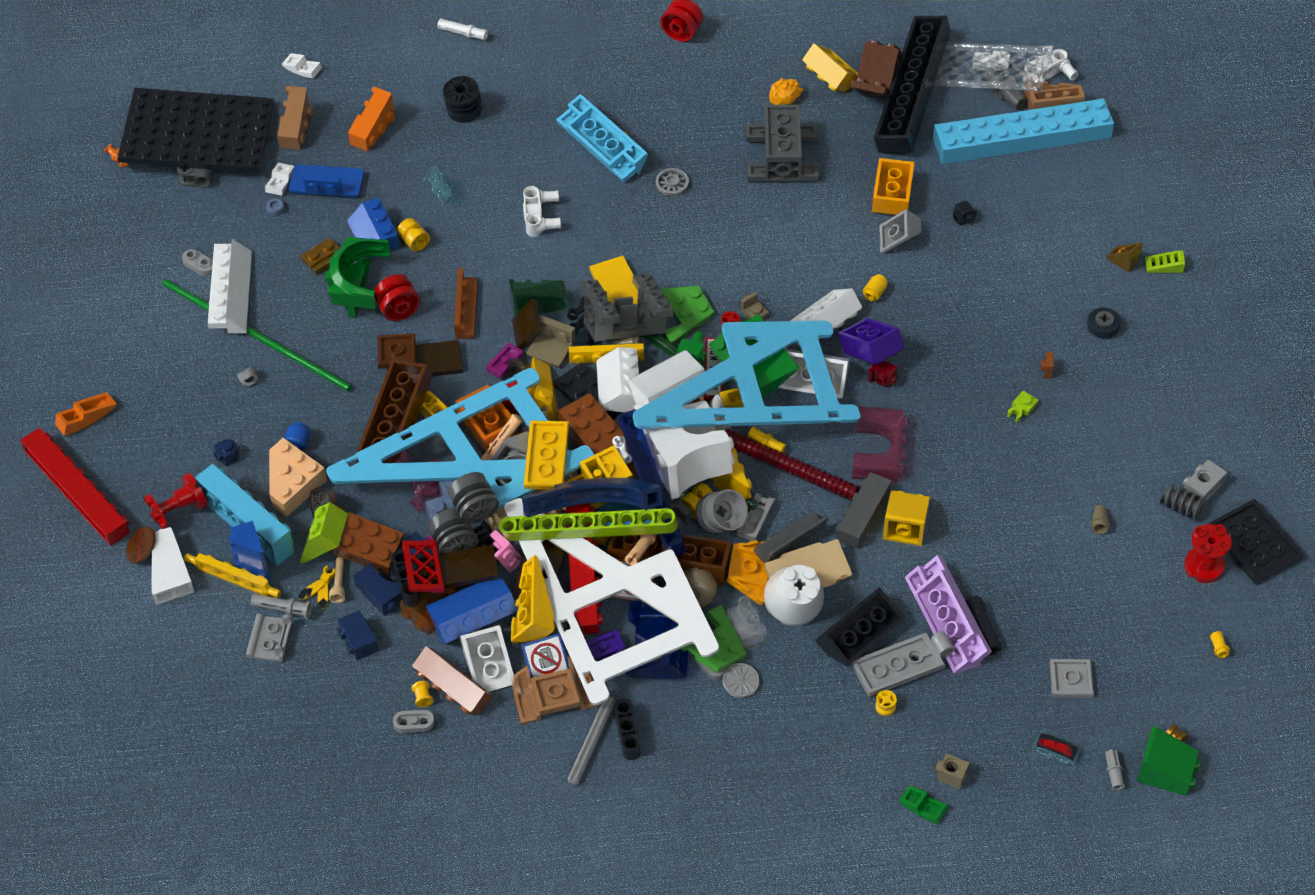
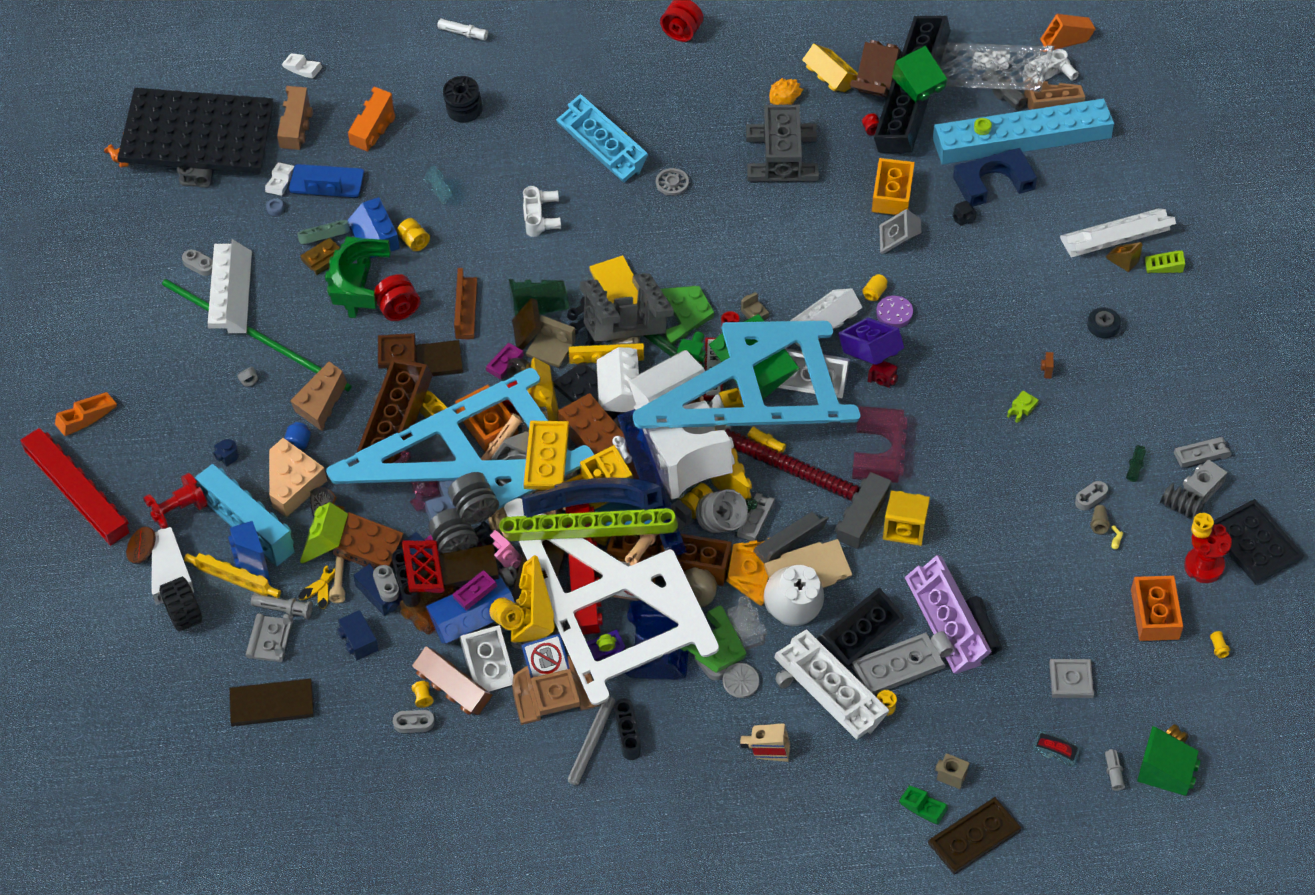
none -> black tyre [159,576,202,632]
none -> dark brown tile [229,678,314,726]
none -> medium nougat wedge [290,362,347,431]
none -> sand green beam [297,220,350,244]
none -> light grey plate [373,565,400,602]
none -> magenta plate [452,570,497,610]
none -> yellow wheel [490,597,524,630]
none -> light grey tile [498,566,517,587]
none -> lime plate [596,634,616,652]
none -> tan torso [740,724,790,762]
none -> white slope [774,629,889,740]
none -> light grey hinge [776,670,794,688]
none -> red wheel [862,113,879,136]
none -> medium lavender tile [876,296,913,328]
none -> green slope [892,46,947,102]
none -> dark brown tile [928,797,1021,875]
none -> dark blue arch [953,148,1037,207]
none -> lime tile [974,118,992,135]
none -> orange slope [1040,14,1096,51]
none -> white slope [1060,208,1176,257]
none -> light grey beam [1075,481,1108,511]
none -> light yellow piece [1111,525,1123,550]
none -> clear green axle [1126,445,1146,482]
none -> orange brick [1131,576,1183,641]
none -> light grey plate [1174,437,1231,468]
none -> yellow wheel [1191,513,1214,538]

